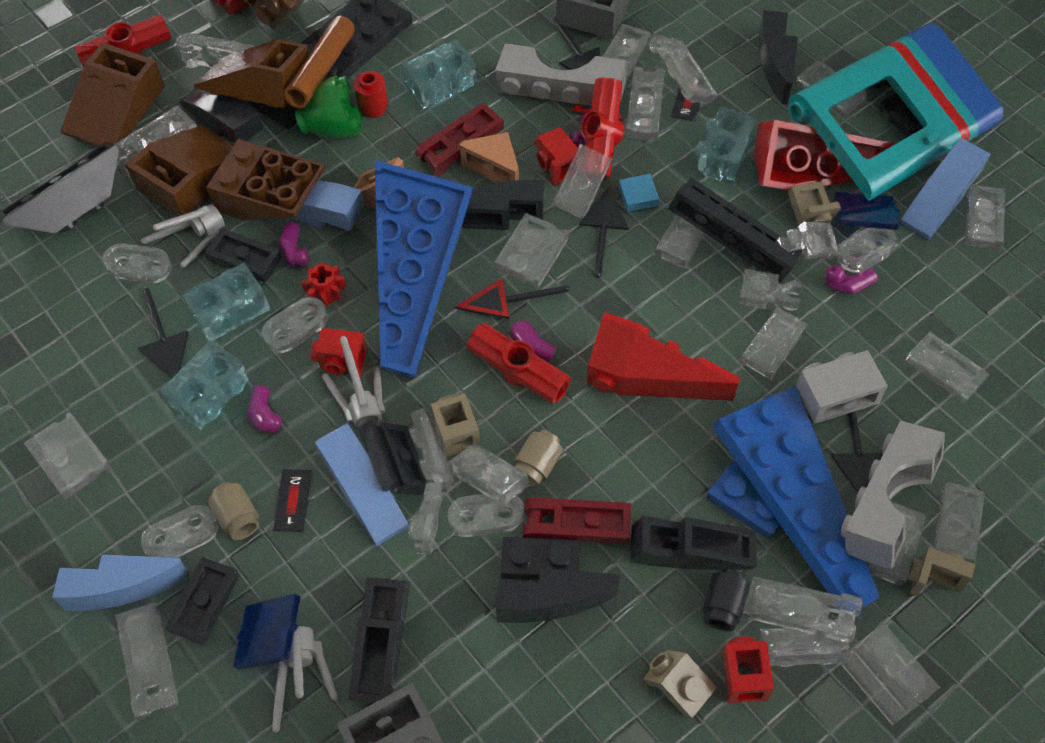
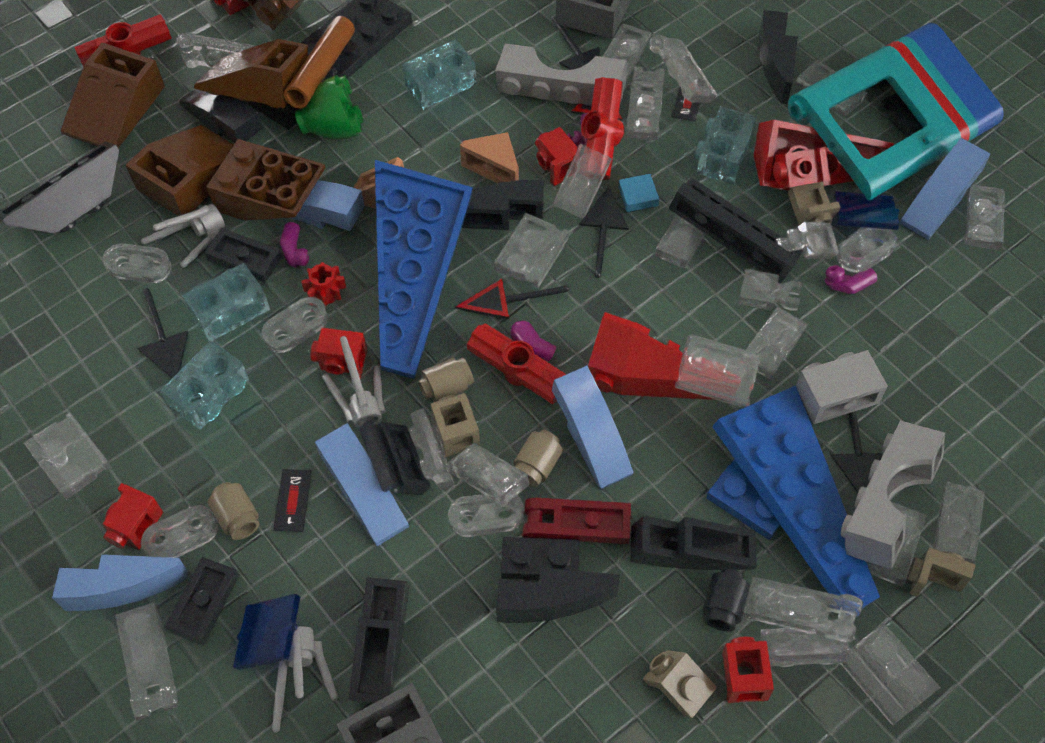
clear plate [115,105,197,179] -> none
magenta arm [247,385,282,433] -> none
red brick [353,71,388,118] -> none
clear plate [408,482,444,556] -> none
dark red plate [415,102,504,176] -> none
clear plate [906,331,990,404] -> none
none -> red brick [102,483,163,550]
none -> dark tan brick [418,357,474,402]
none -> medium blue slope [552,366,633,490]
none -> clear plate [675,334,761,407]
none -> red brick [773,147,830,188]

